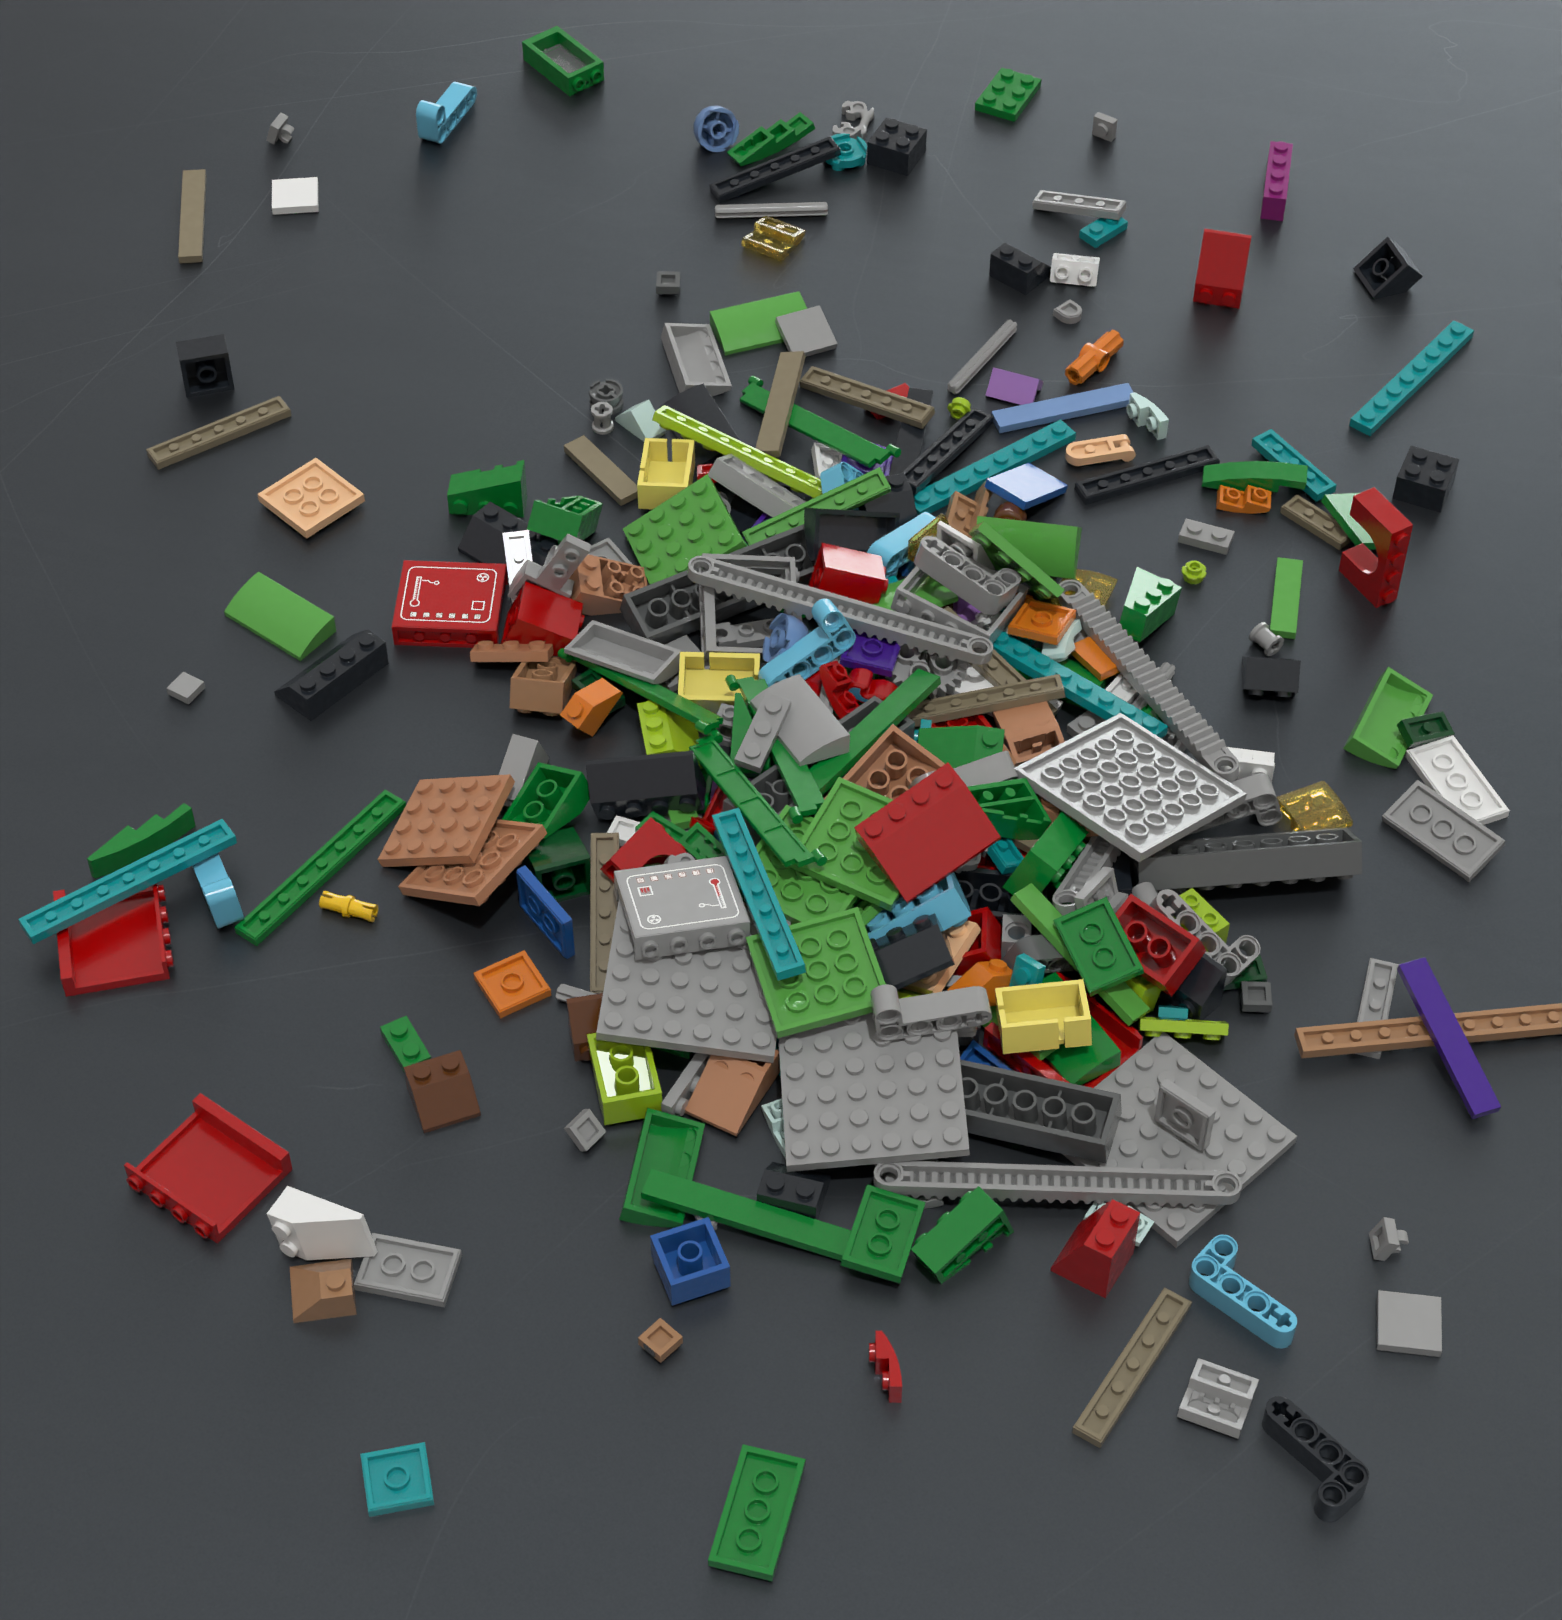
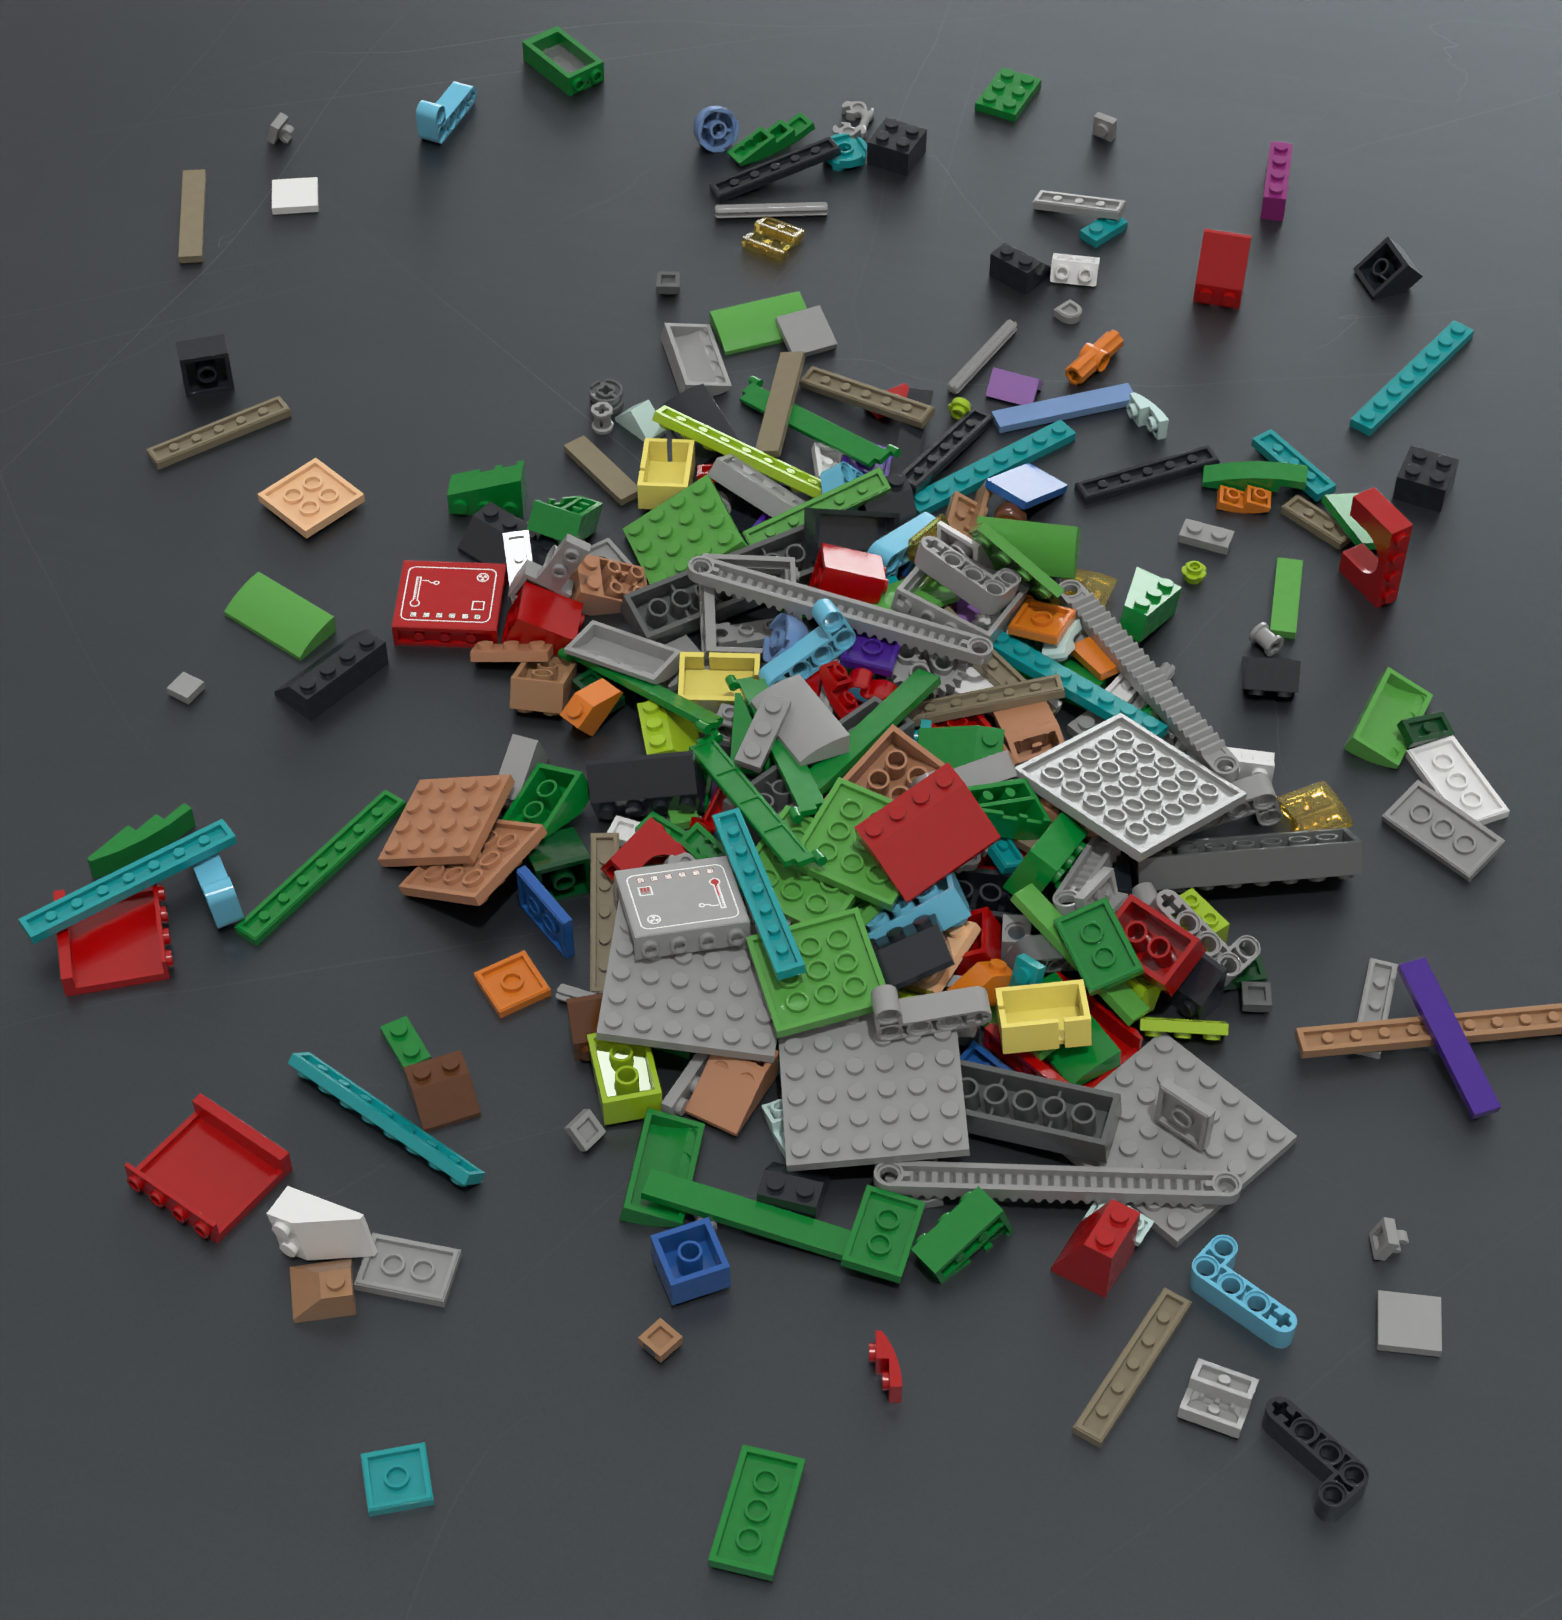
yellow pin [319,891,378,922] -> none
light nougat plate [1065,434,1136,466] -> none
teal tile [1158,1005,1188,1020] -> none
none -> teal plate [288,1052,485,1187]

